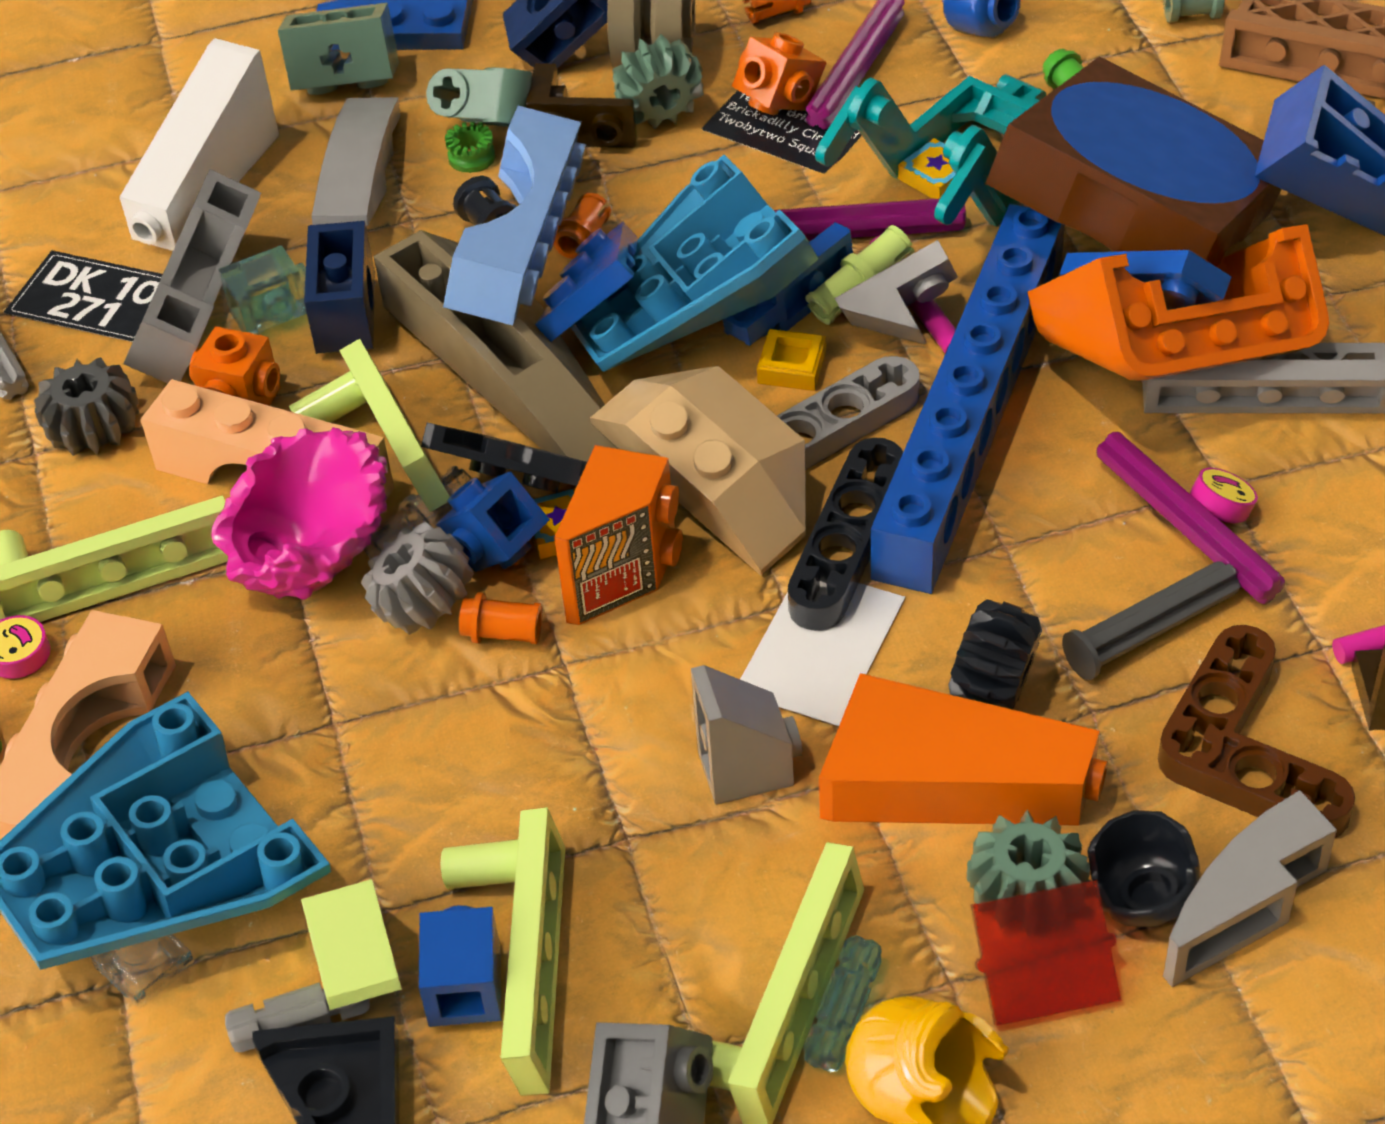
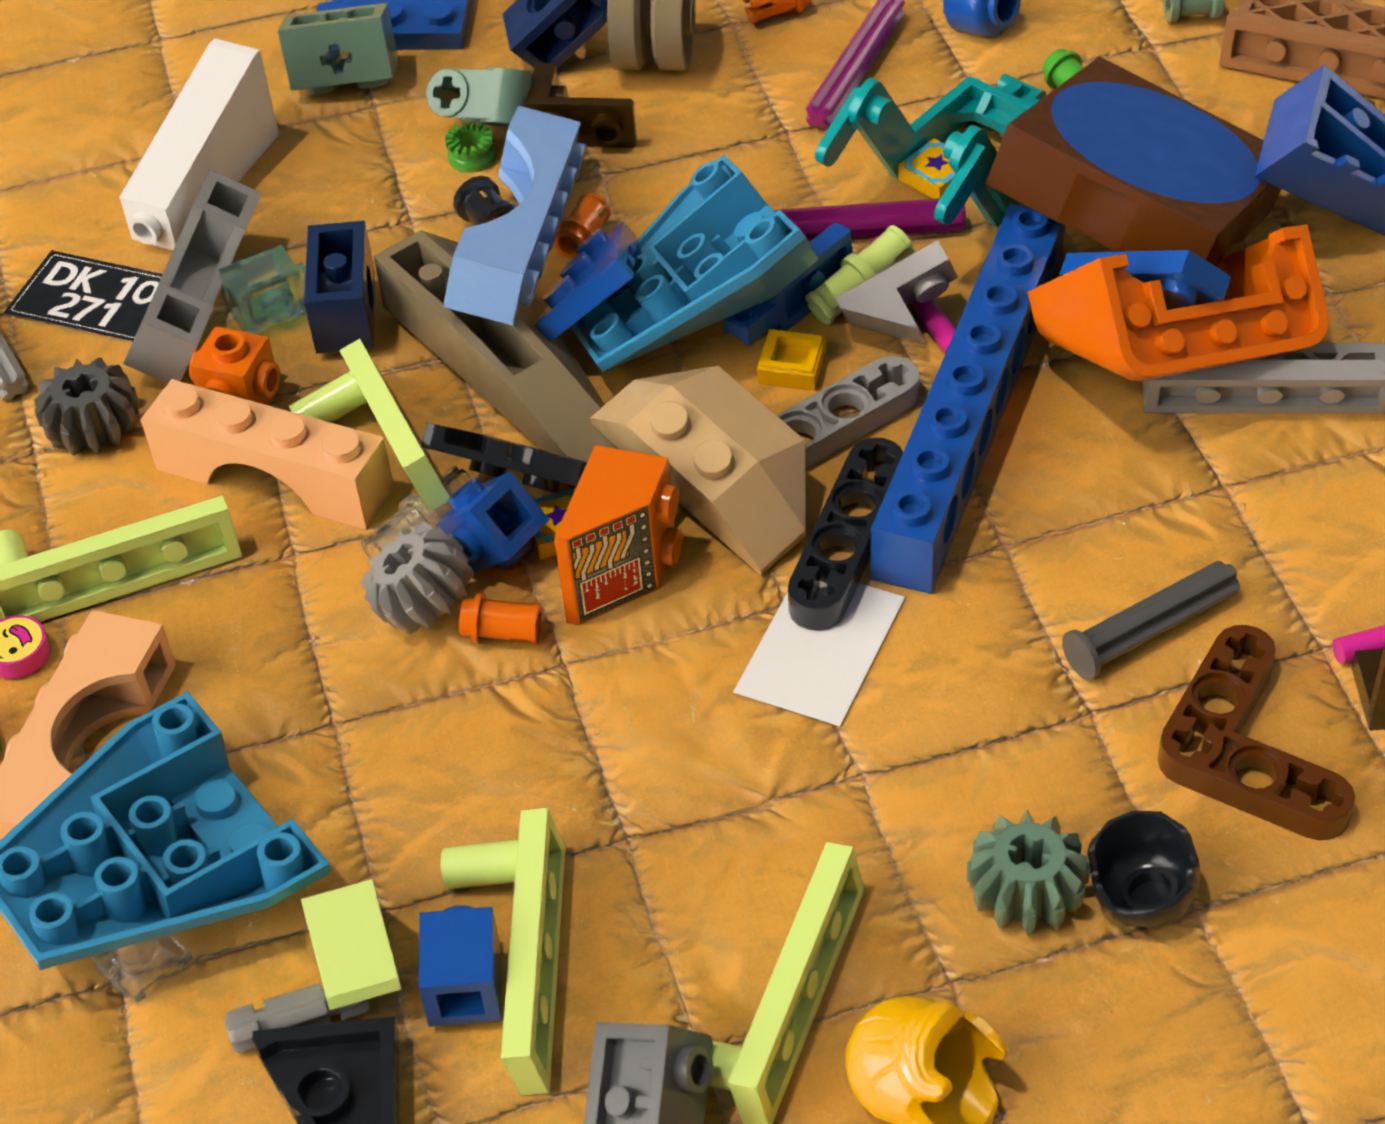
dark pink hair [211,427,388,599] -> none
light grey slope [312,97,400,226] -> none
sand green gear [612,34,704,129] -> none
light grey slope [691,665,802,805] -> none
black sticker [702,90,862,174] -> none
orange brick [732,32,827,115] -> none
clear light blue axle [804,935,882,1072] -> none
orange slope [819,673,1108,825] -> none
black gear [948,599,1042,710] -> none
clear red piece [970,880,1121,1026] -> none
magenta axle [1096,432,1285,604] -> none
light grey slope [1163,790,1337,987] -> none
dark pink tile [1190,468,1258,523] -> none

